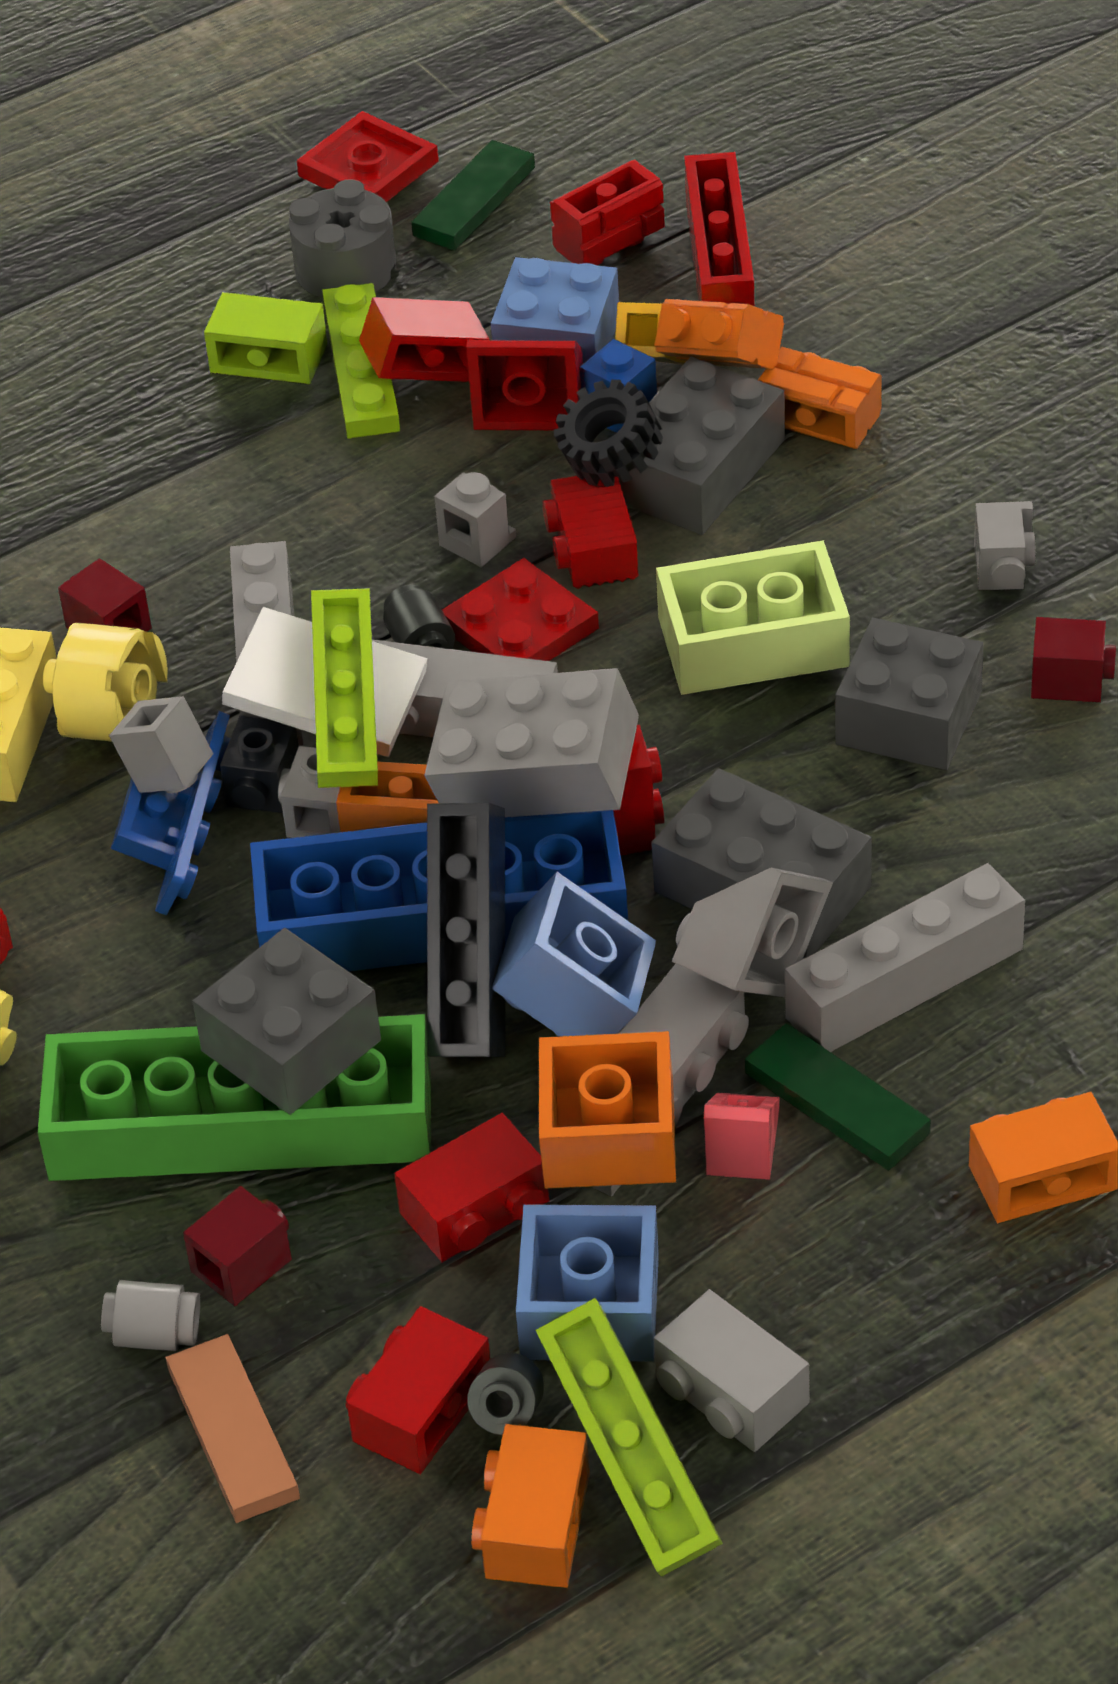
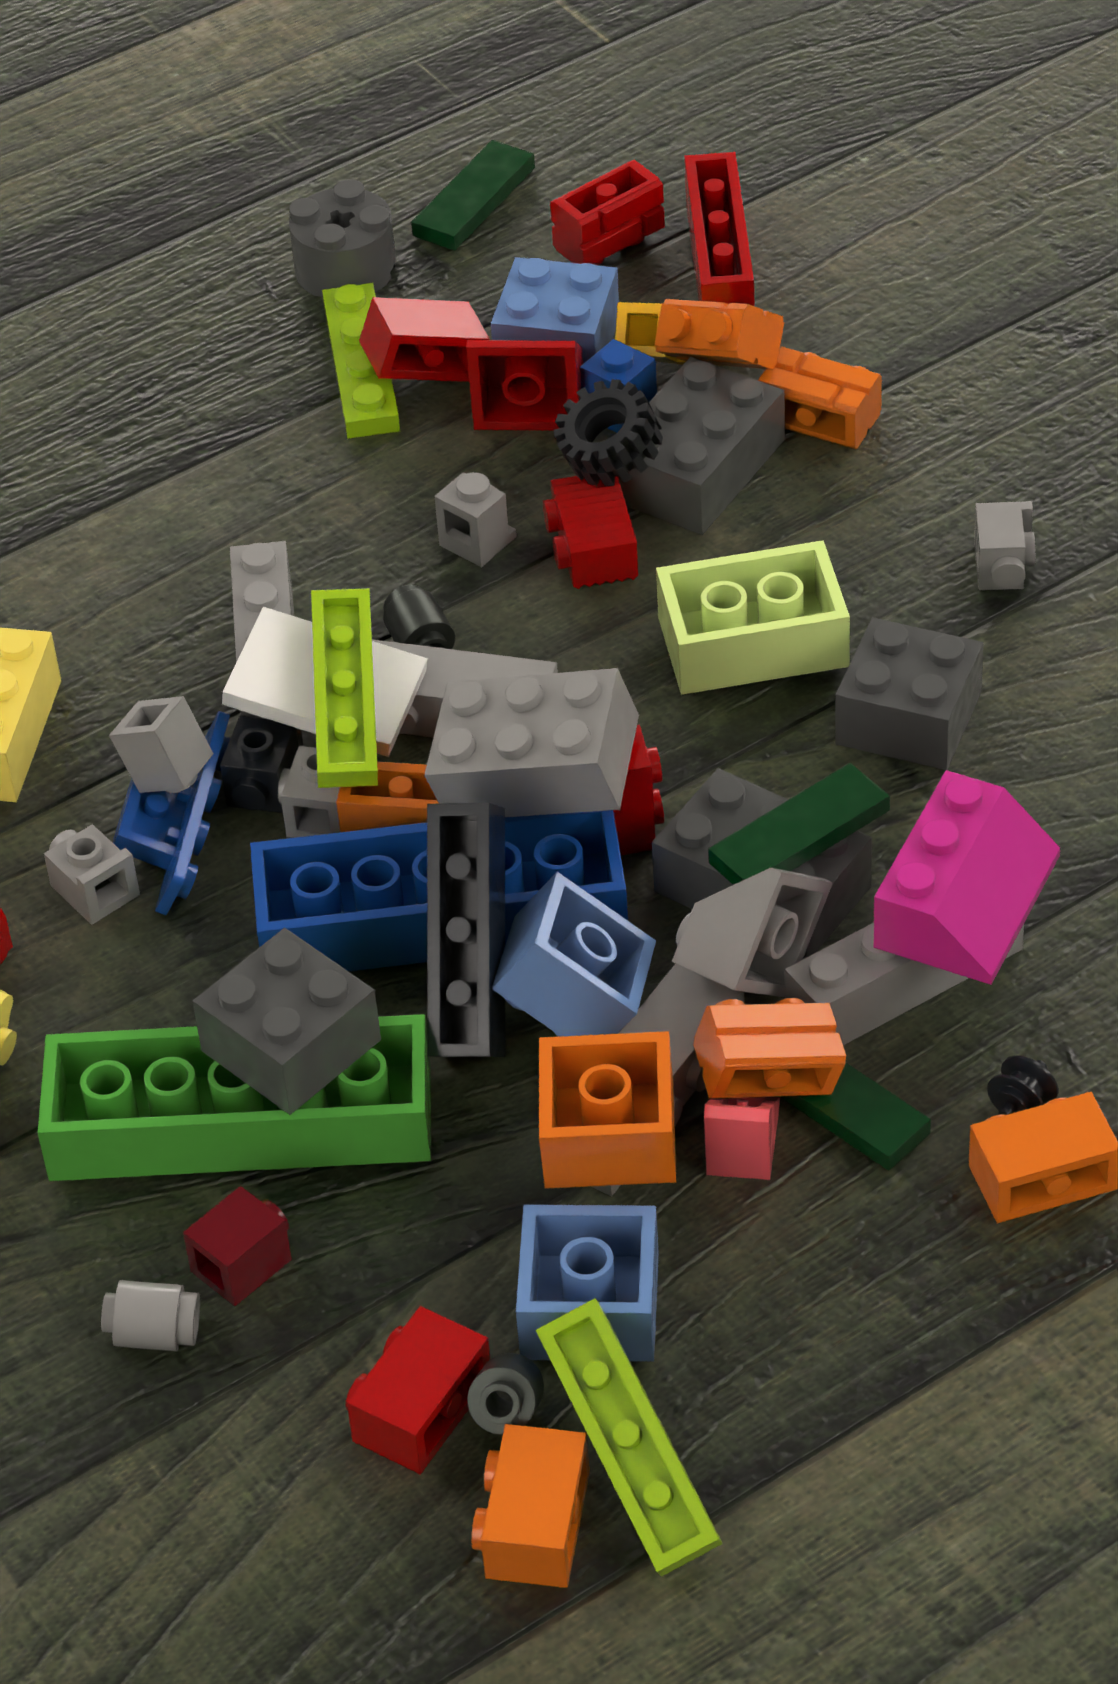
light yellow brick [43,623,168,742] -> none
dark red brick [58,558,152,632] -> none
nougat tile [166,1334,300,1523] -> none
lime brick [204,292,327,384] -> none
red plate [297,111,439,202] -> none
red brick [394,1112,549,1263] -> none
red plate [442,558,599,661] -> none
light grey brick [654,1289,810,1453] -> none
dark red brick [1031,617,1116,702] -> none
none -> light grey brick [44,824,140,925]
none -> orange brick [693,998,846,1098]
none -> dark green tile [708,763,890,885]
none -> dark pink slope [873,770,1060,985]
none -> black wheel [987,1055,1059,1115]

